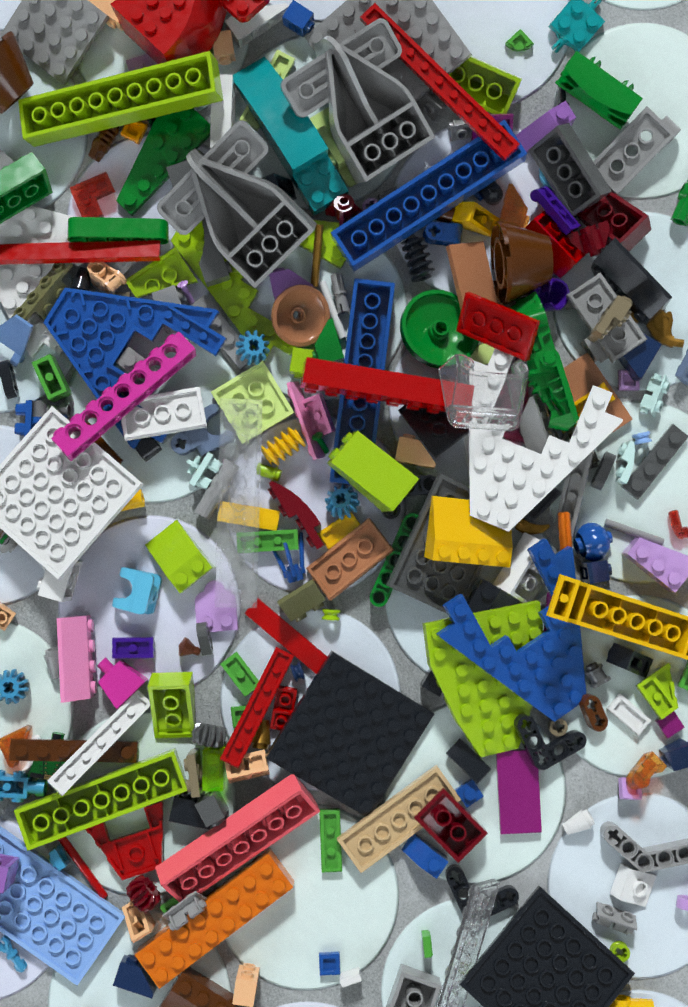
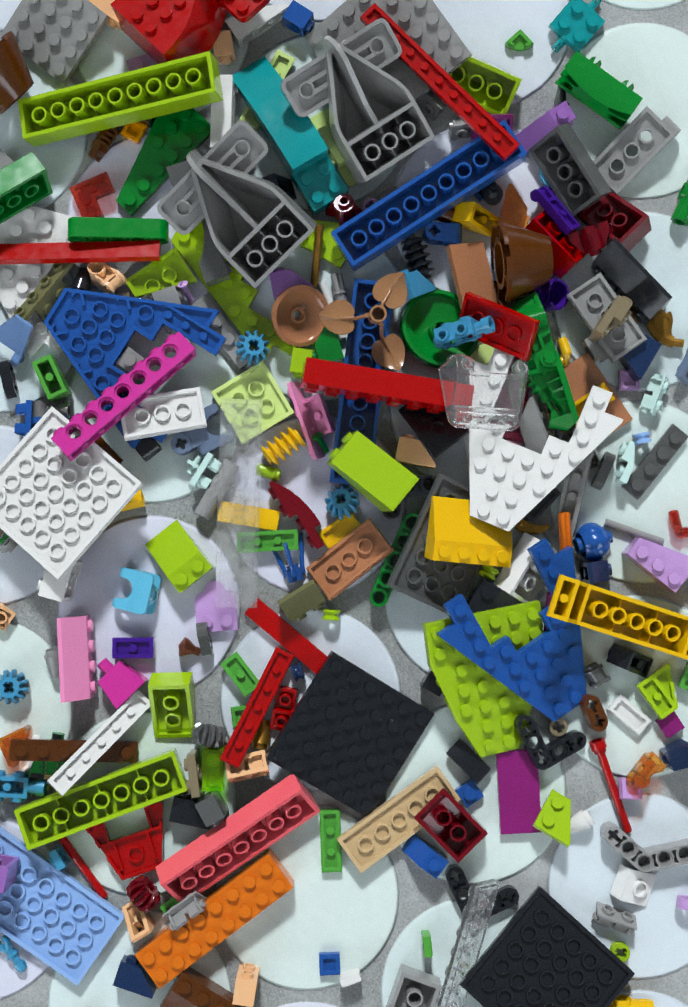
none -> medium nougat plant [318,272,407,371]
none -> dark azure slope [400,269,436,300]
none -> dark azure brick [433,316,495,350]
none -> lime bush [479,565,500,582]
none -> lime wing [532,789,571,847]
none -> yellow arm [557,337,572,367]
none -> red piece [589,738,632,834]

